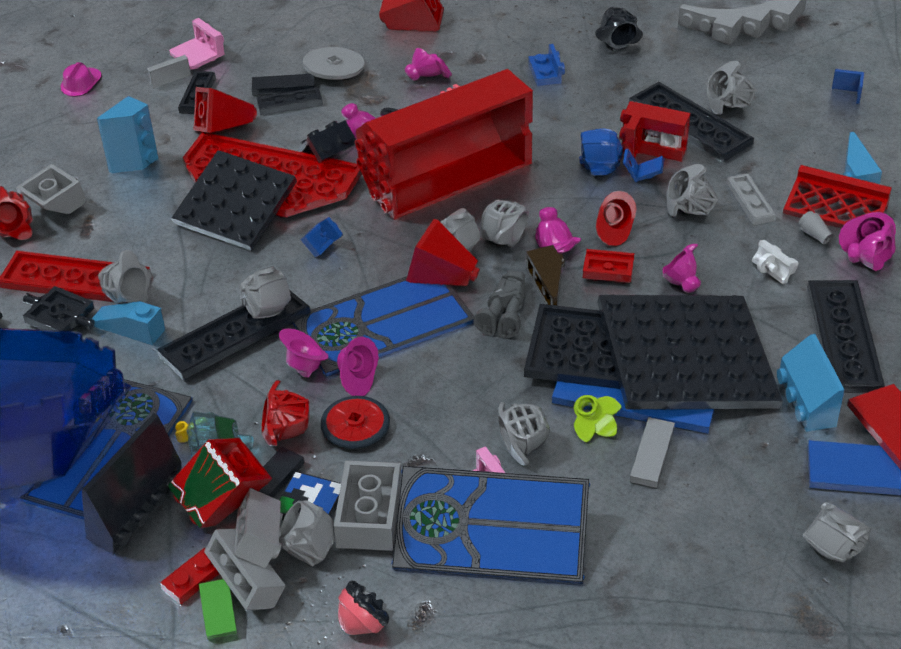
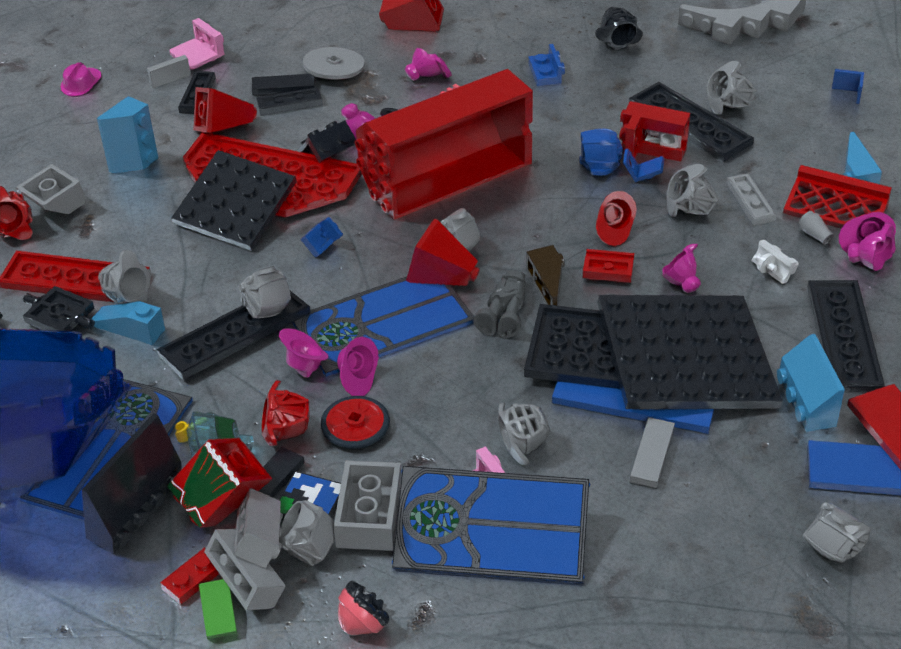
light grey piece [481,200,529,248] -> none
dark pink hair [535,207,581,253] -> none
lime plate [574,395,622,443] -> none

